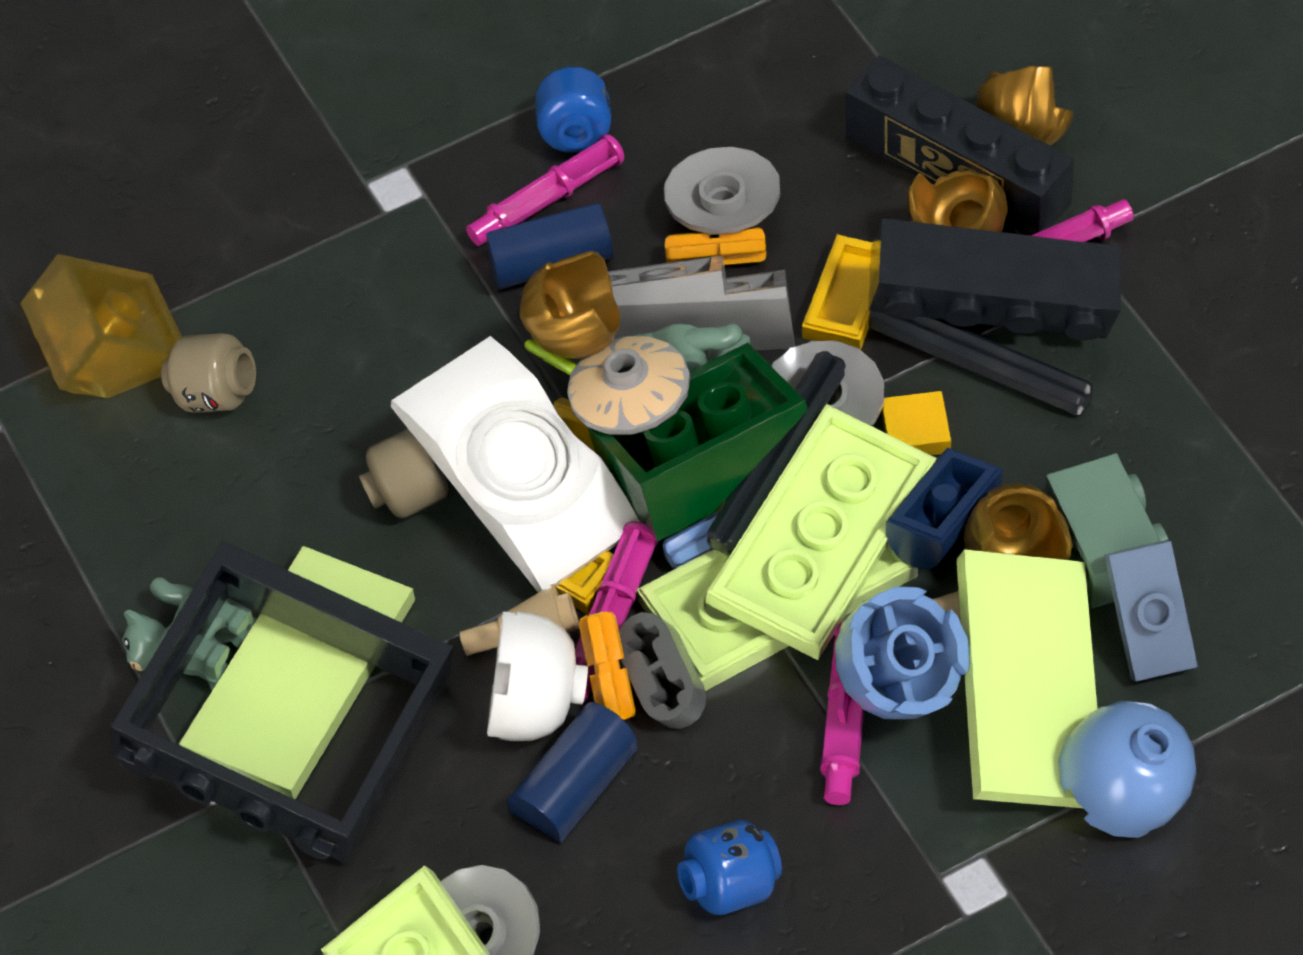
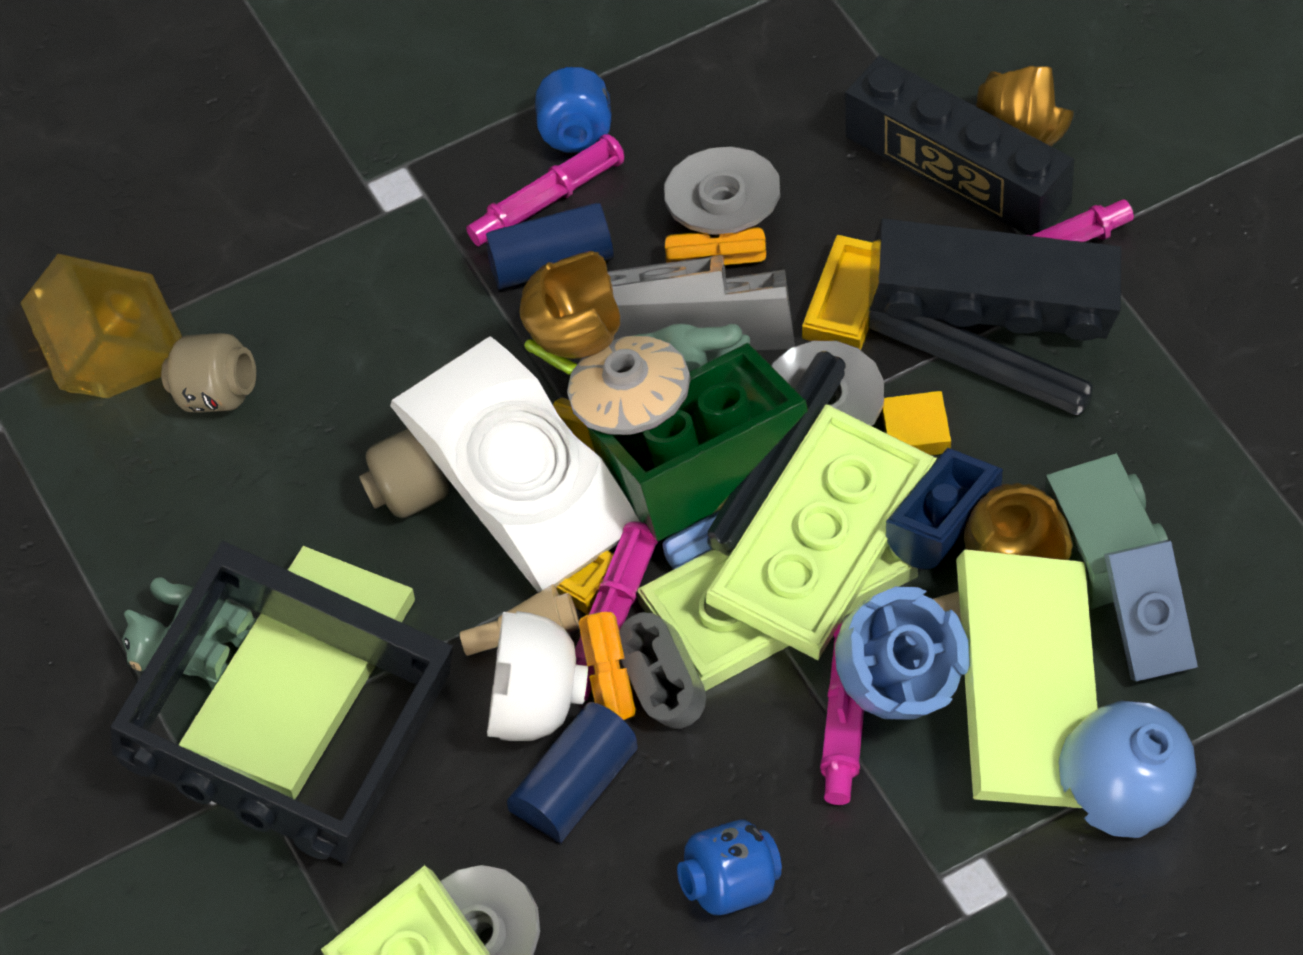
pearl gold hair [907,170,1007,232] -> none

